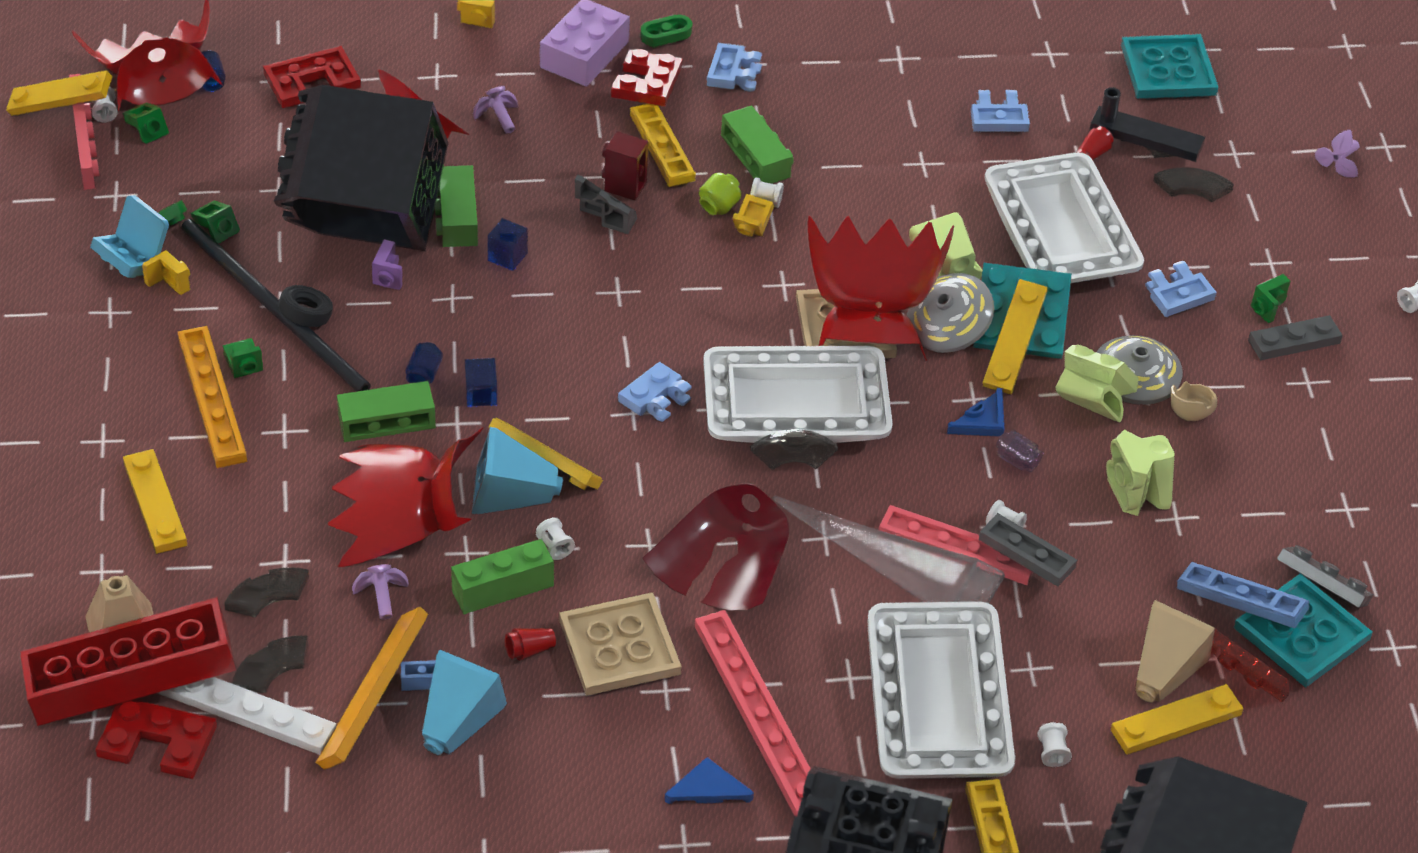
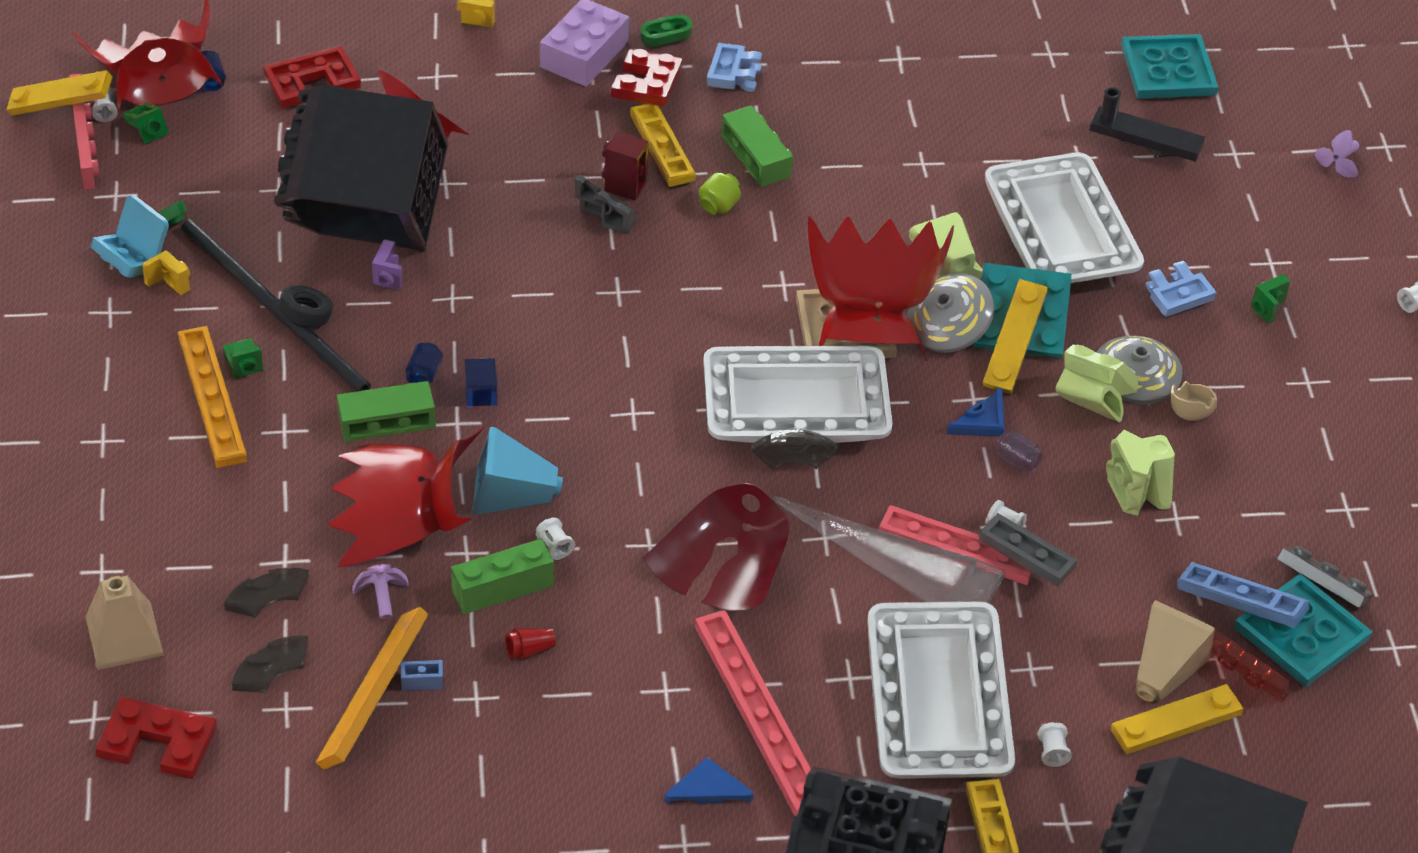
red brick [20,597,236,726] -> none
yellow plate [123,449,187,554] -> none
white plate [158,677,337,755] -> none
green bracket [190,200,240,243] -> none
medium azure slope [422,650,507,755] -> none
bright green brick [435,165,478,247] -> none
lavender plant [473,86,518,134] -> none
clear blue brick [488,218,528,271] -> none
yellow plate [489,418,603,490] -> none
tan plate [559,592,682,696] -> none
light blue plate [618,362,691,422] -> none
yellow bracket [732,194,774,237] -> none
white bush [750,177,784,208] -> none
light blue plate [971,90,1030,132] -> none
red cone [1076,126,1114,160] -> none
clear smoke tile [1153,167,1234,202] -> none
dark grey plate [1248,315,1343,361] -> none

